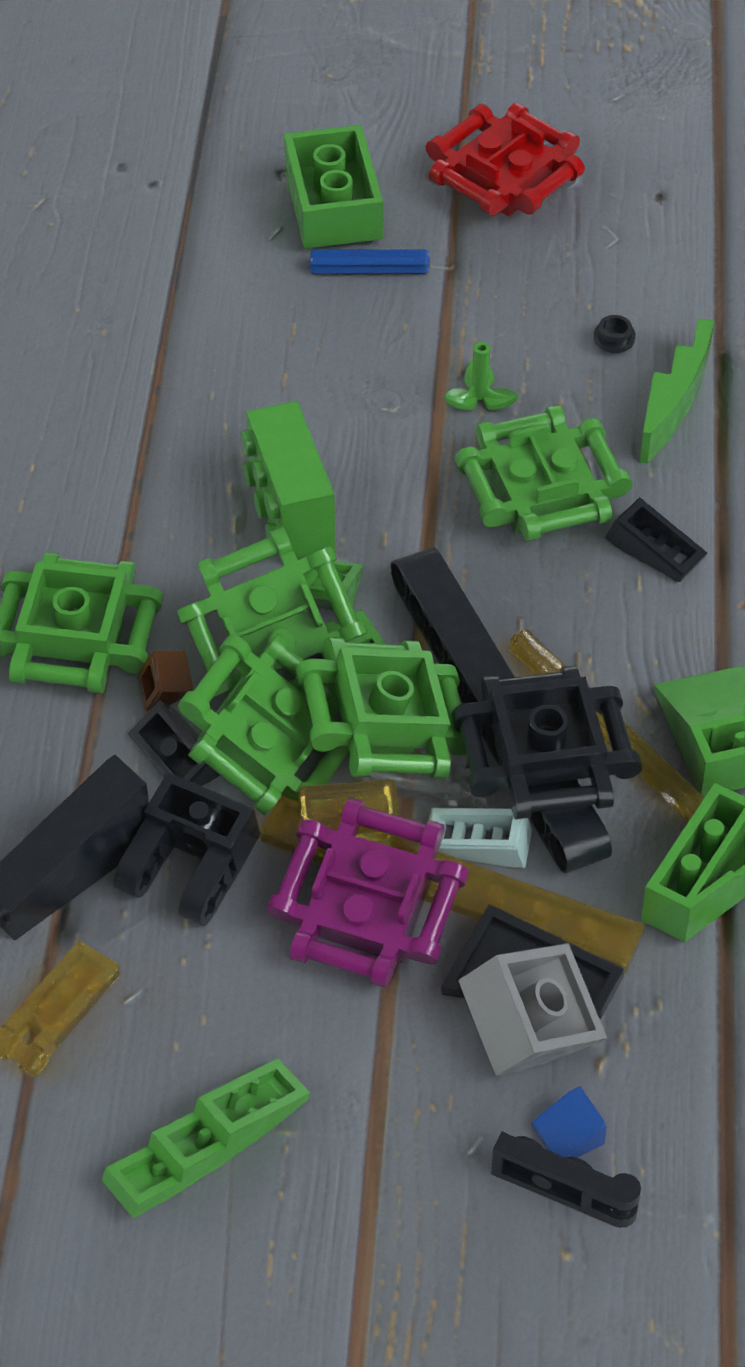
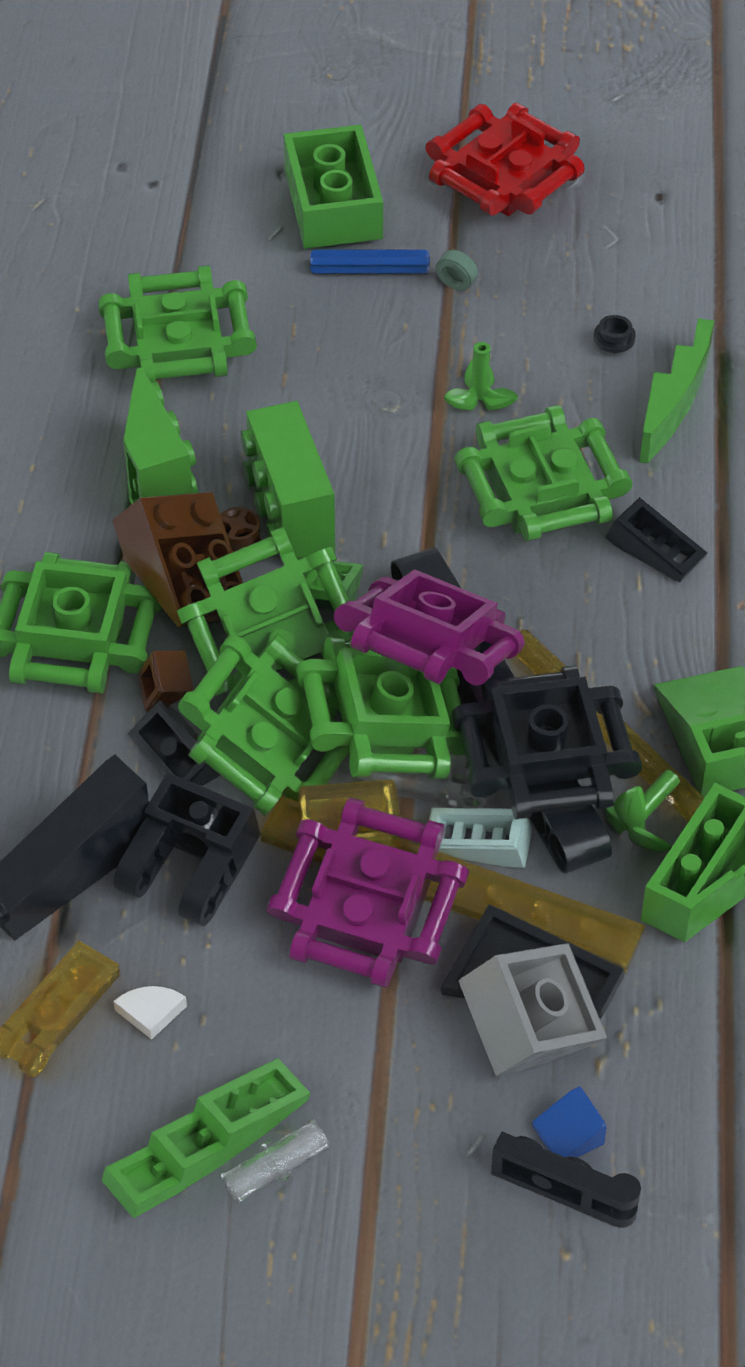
none -> bright green brick [98,265,257,383]
none -> reddish brown slope [112,492,243,627]
none -> white tile [114,986,187,1040]
none -> bright green slope [123,367,198,504]
none -> reddish brown wheel [220,507,261,552]
none -> clear pin [221,1119,330,1204]
none -> magenta brick [334,569,525,685]
none -> sand green tile [436,250,478,291]
none -> bright green plant [602,770,680,852]

